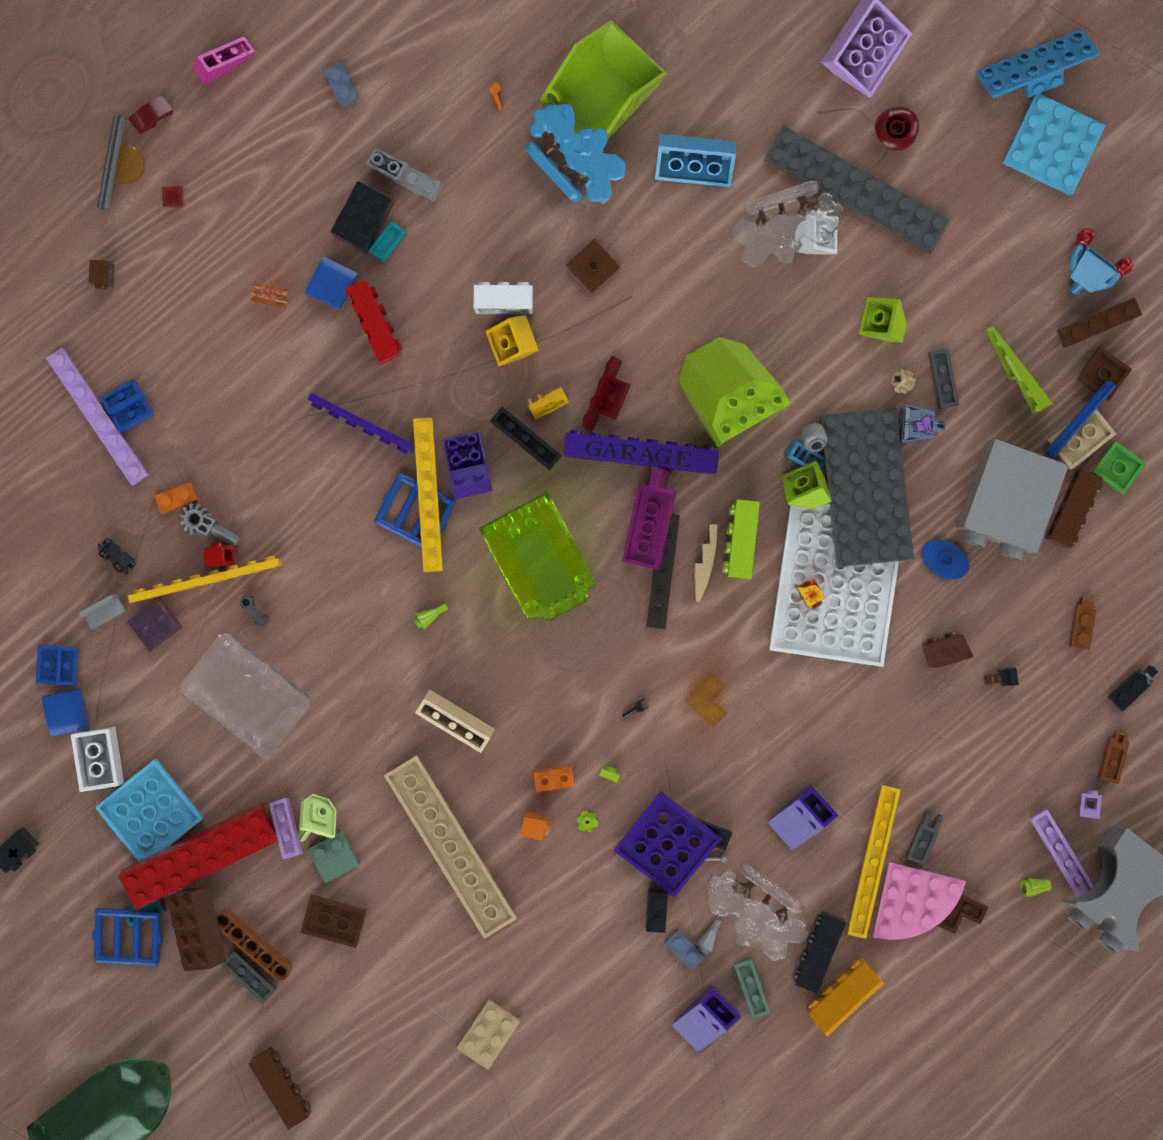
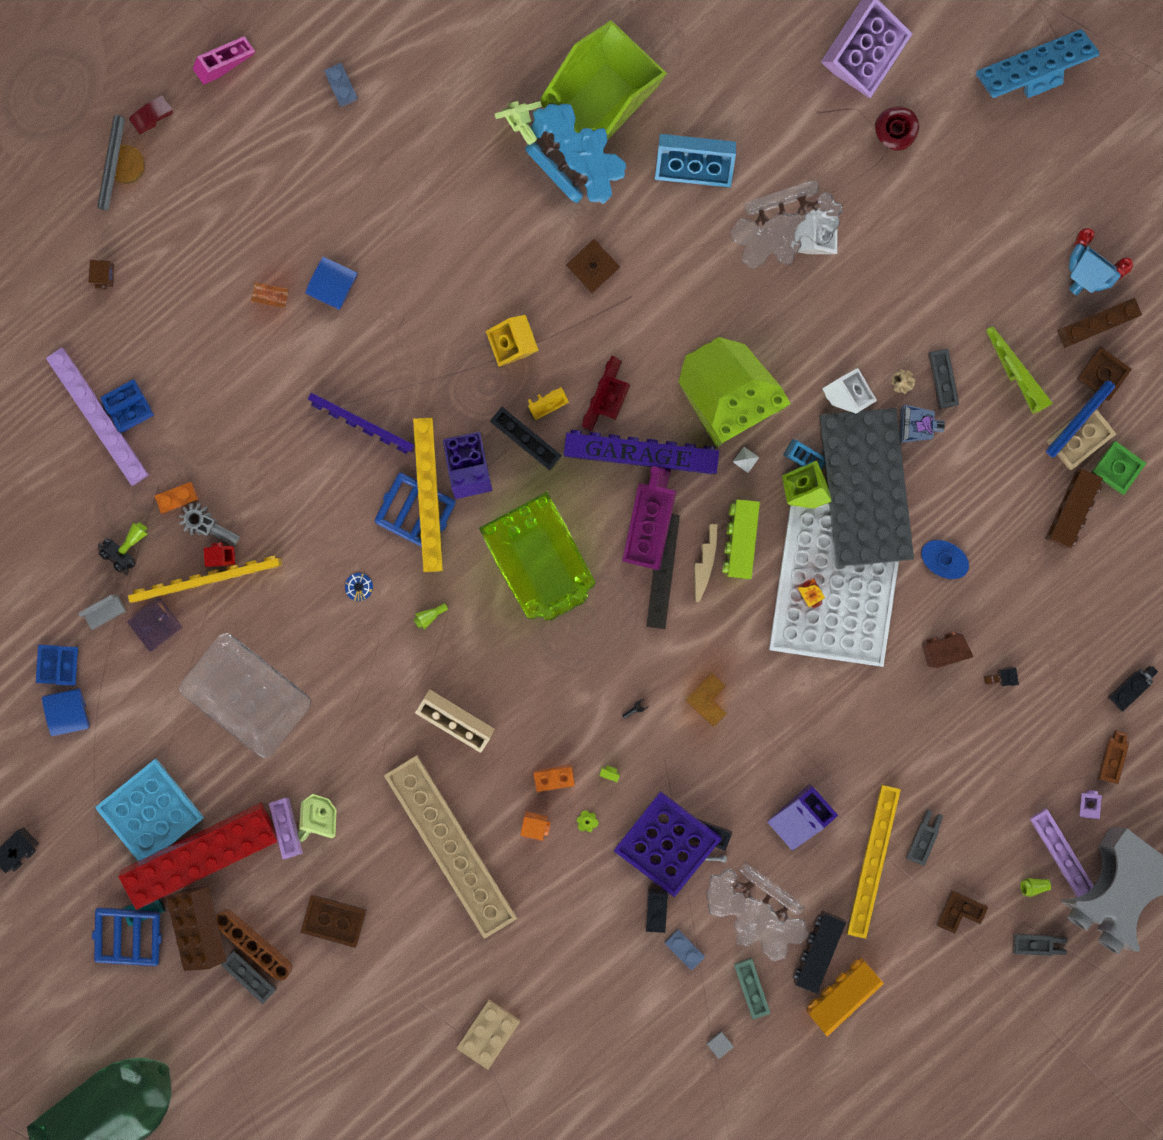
white brick [71,726,124,792] -> none
clear red plate [162,186,184,208] -> none
dark grey bar [240,595,270,628] -> none
reddish brown brick [249,1047,311,1130] -> none
sand green plate [307,831,360,883] -> none
black brick [330,181,394,254] -> none
red wedge [344,279,403,365] -> none
light grey slope [366,148,443,201] -> none
teal tile [368,221,407,263] -> none
white brick [474,282,533,315] -> none
orange hand [489,82,503,111] -> none
slope [671,984,741,1052] -> none
light grey cone [696,919,721,955] -> none
dark grey plate [764,126,950,254] -> none
light grey head [801,423,828,452] -> none
lime slope [859,297,907,343] -> none
bright pink plate [873,862,966,940] -> none
light grey brick [955,439,1069,561] -> none
medium azure plate [1002,94,1106,196] -> none
dark orange hinge [1069,596,1097,649] -> none
none -> lime cone [118,522,148,555]
none -> blue piece [345,573,373,601]
none -> yellowish green piece [494,101,542,145]
none -> light grey tile [706,1031,734,1059]
none -> white slope [733,447,759,473]
none -> white slope [822,368,877,413]
none -> dark grey hinge [1012,933,1067,956]

